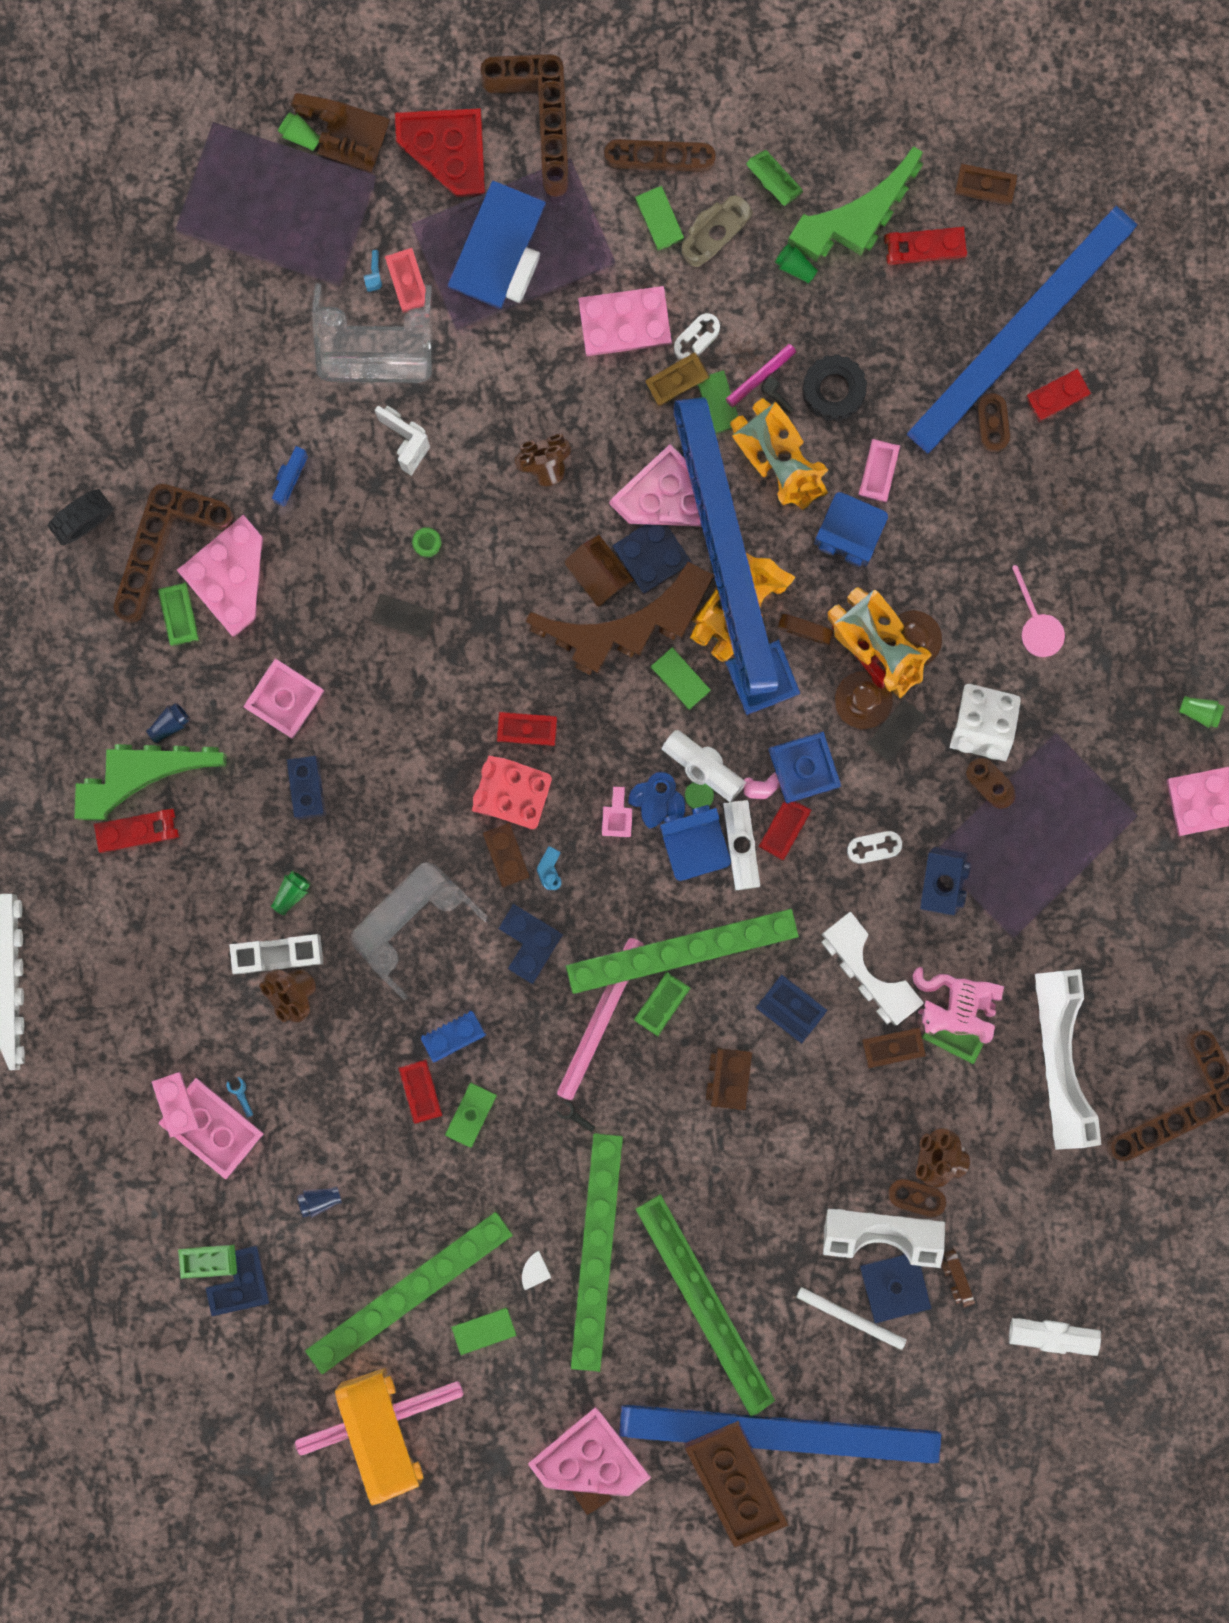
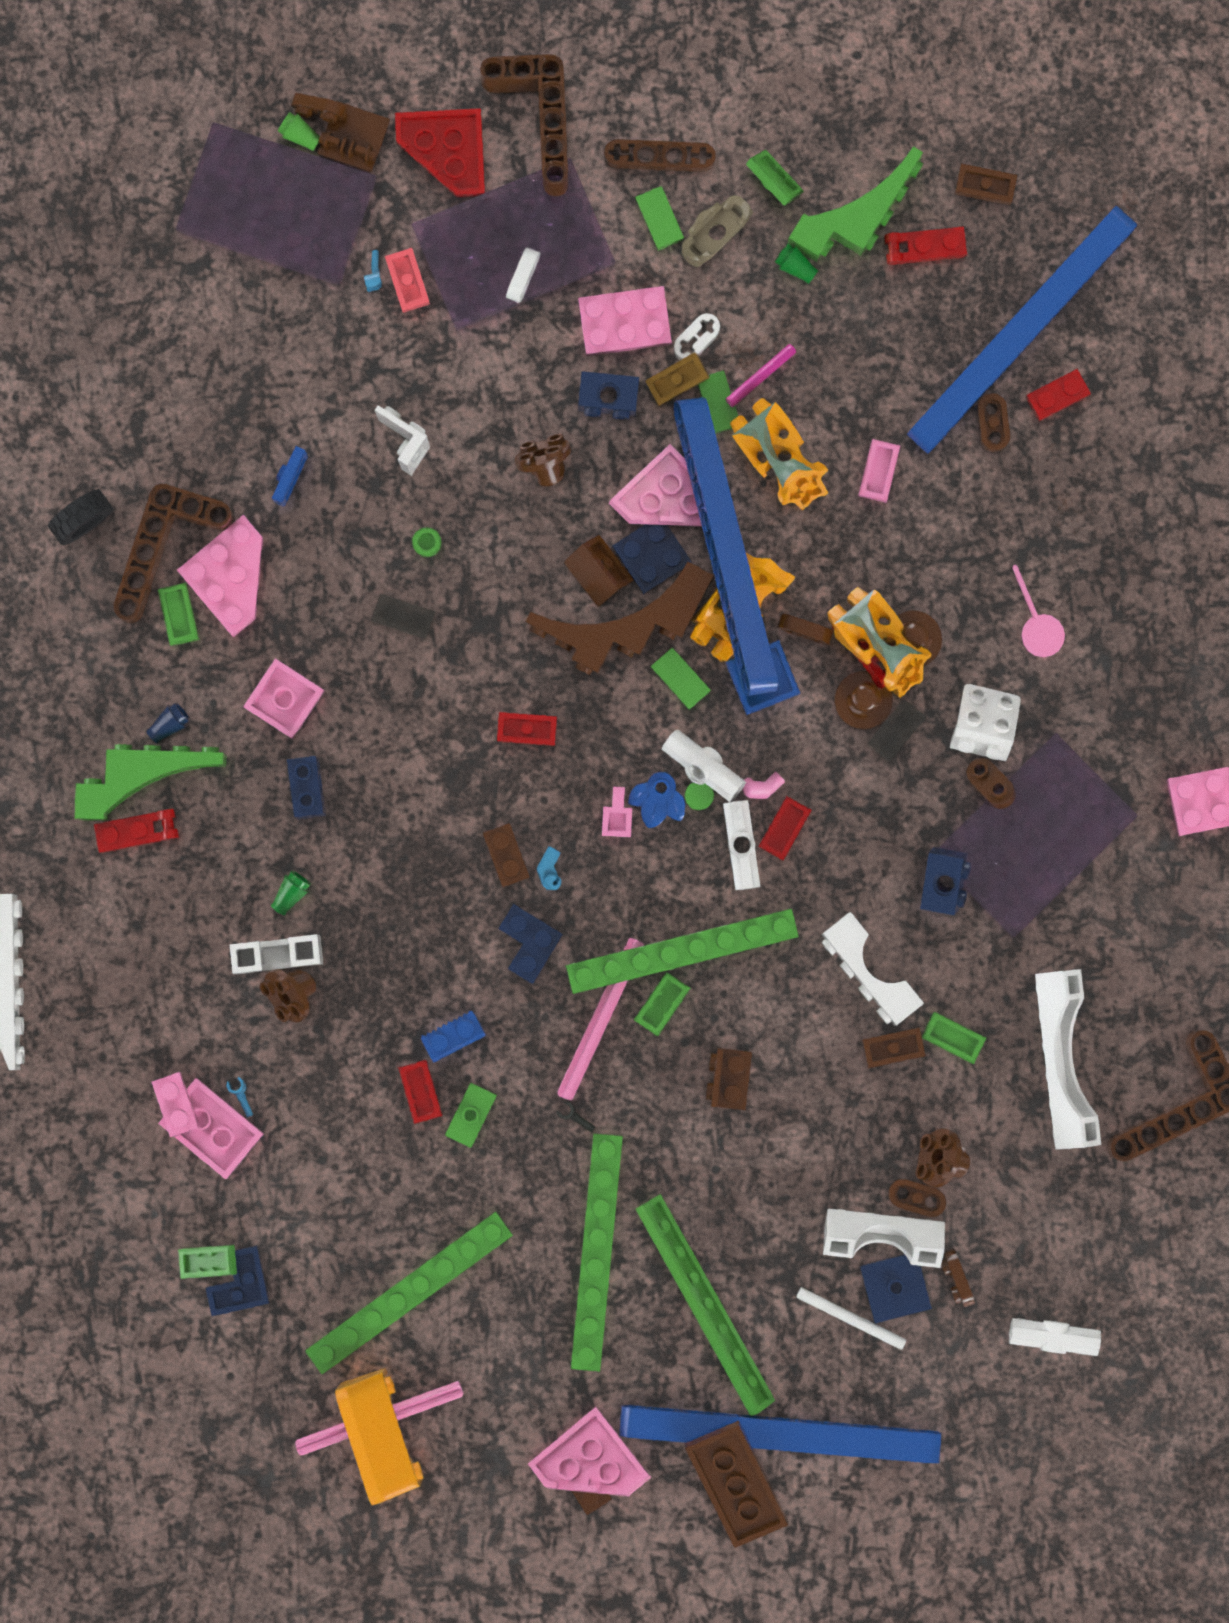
dark blue cone [296,1186,342,1218] -> none
clear windscreen [312,284,433,383] -> none
clear windscreen [351,862,489,1001] -> none
blue tile [448,180,546,309] -> none
bright green tile [451,1307,517,1355] -> none
coral bracket [472,756,552,829] -> none
white tile [522,1251,551,1290] -> none
blue bracket [660,805,731,881] -> none
dark blue plate [756,974,828,1044] -> none
pearl dark grey hand [761,377,794,414] -> none
blue plate [768,731,842,804] -> none
black tyre [802,354,867,421] -> none
blue bracket [814,492,888,567] -> none
white beam [847,831,902,864] -> none
bright pink animal [913,967,1004,1044] -> none
bright green cone [1179,696,1225,728] -> none
none -> dark blue brick [578,371,639,420]

